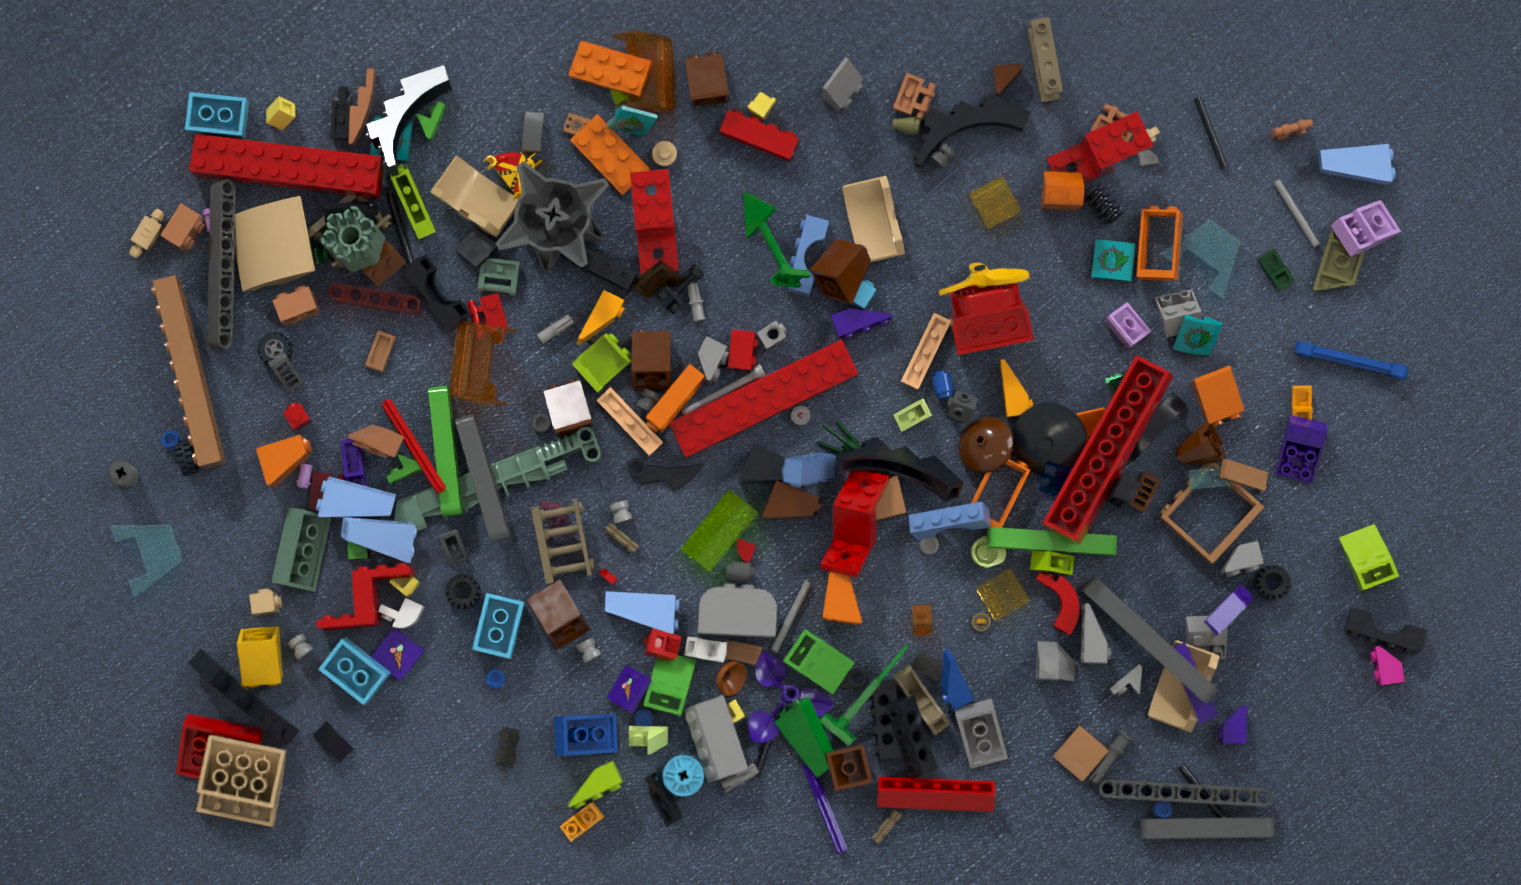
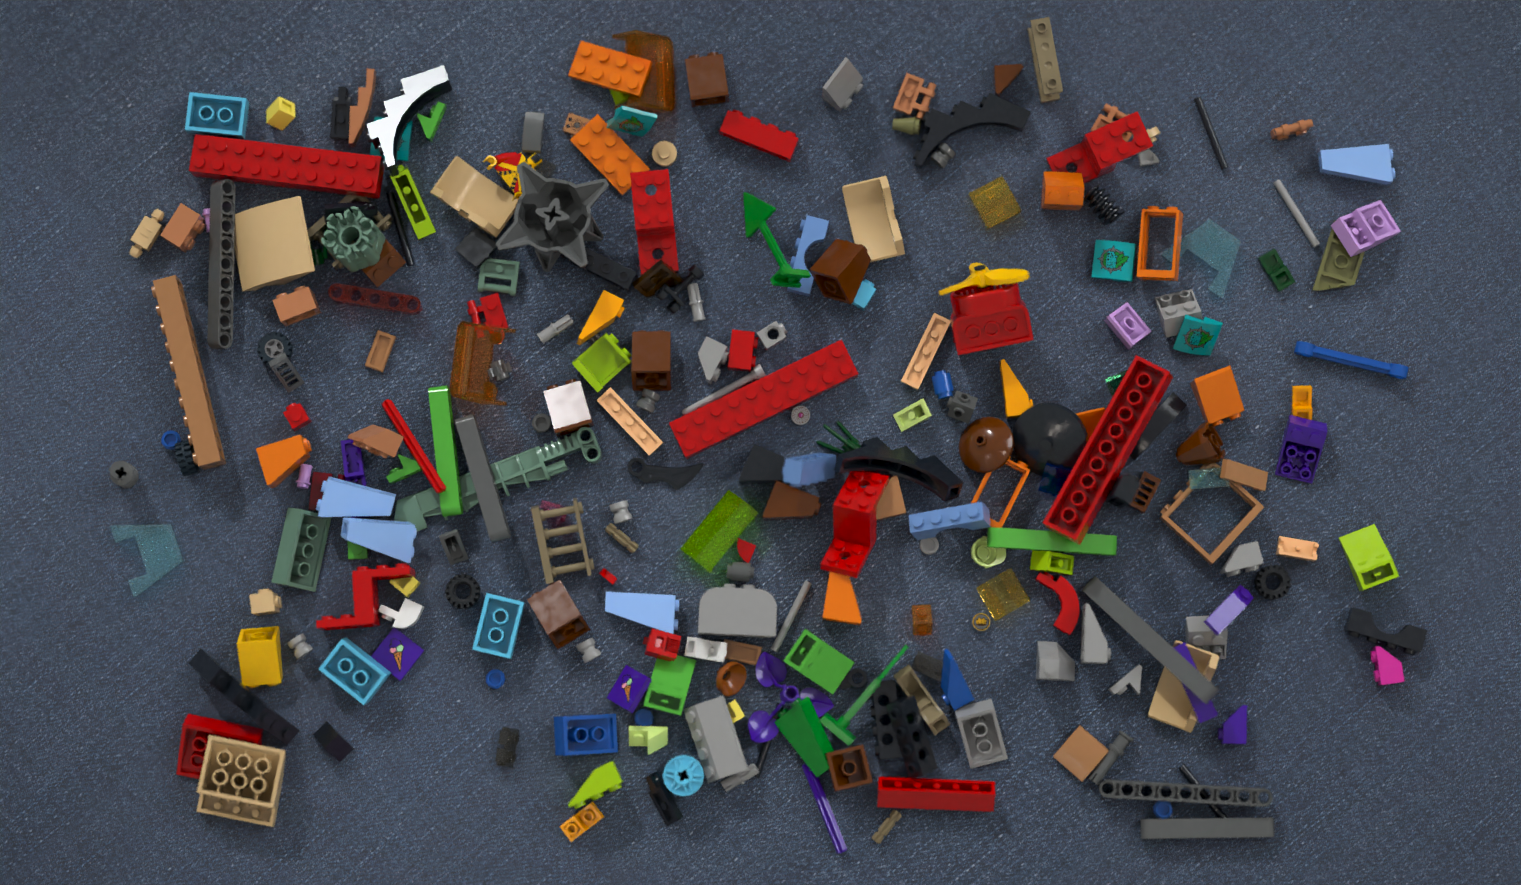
black arch [402,254,472,332] -> none
orange window [646,364,705,433] -> none
light yellow panel [747,92,776,121] -> none
dark purple slope [830,308,893,340] -> none
none -> dark grey gear [487,359,512,382]
none -> light nougat hinge [1276,536,1319,562]

